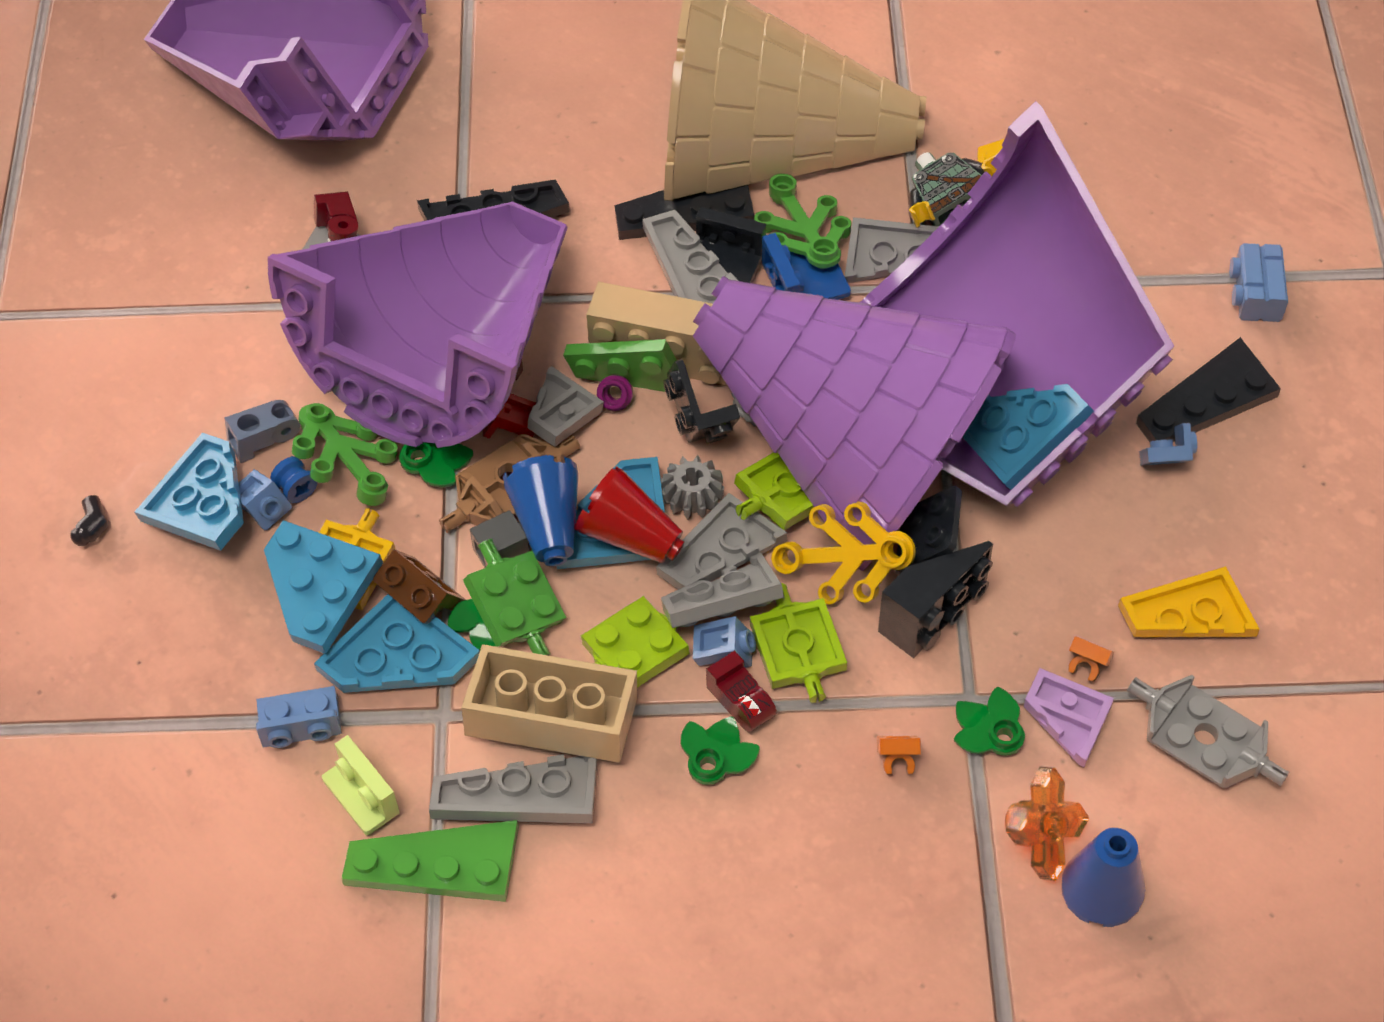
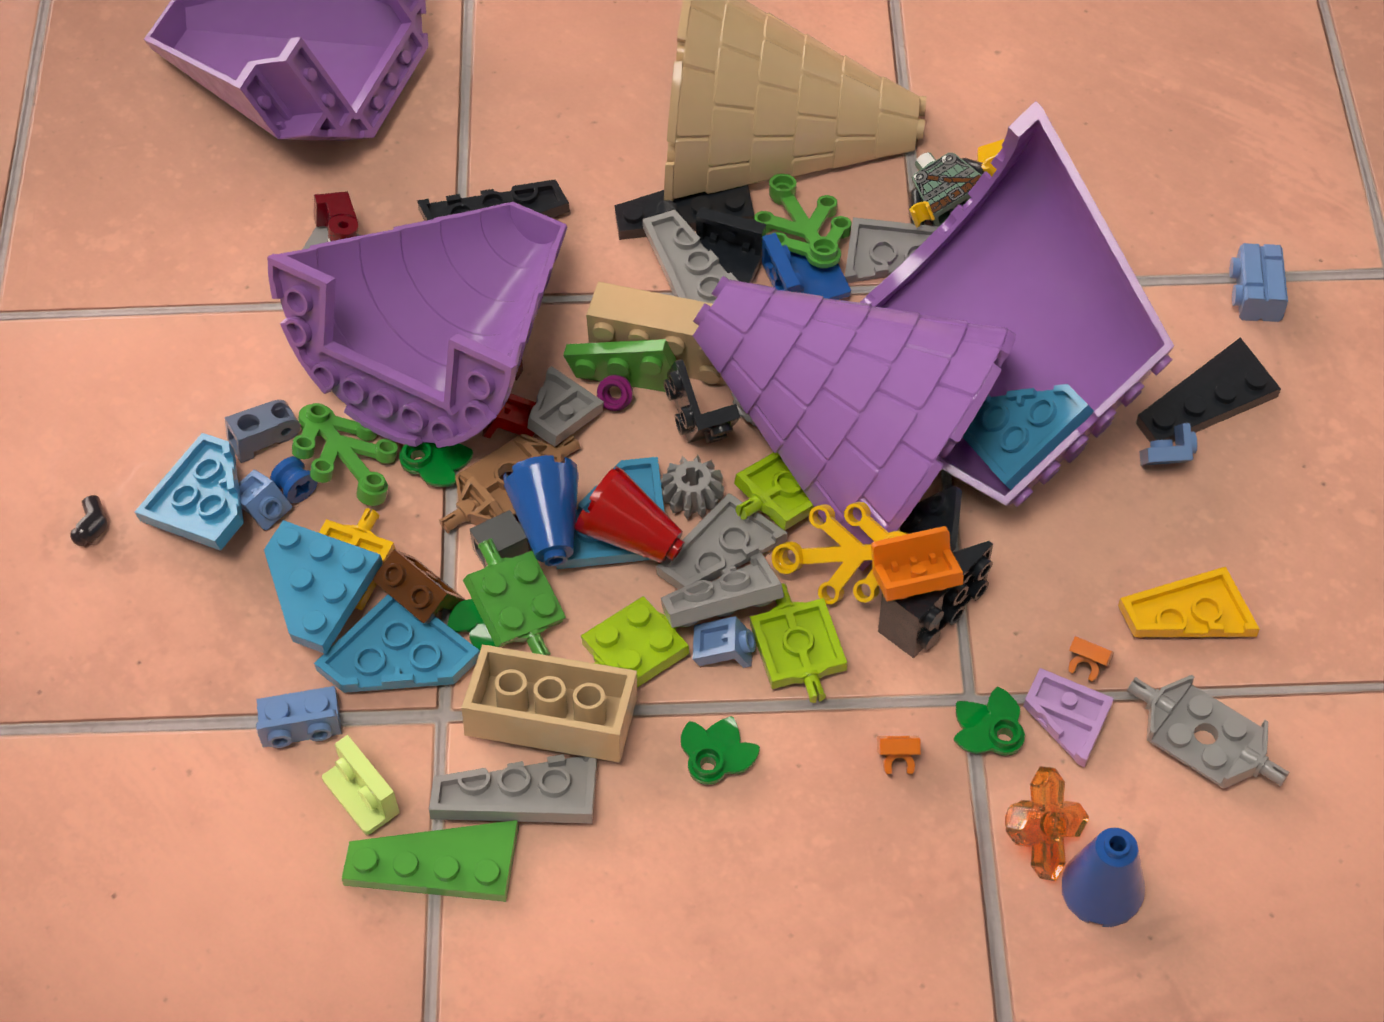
dark red leg [706,650,777,732] -> none
none -> orange bracket [871,526,963,602]

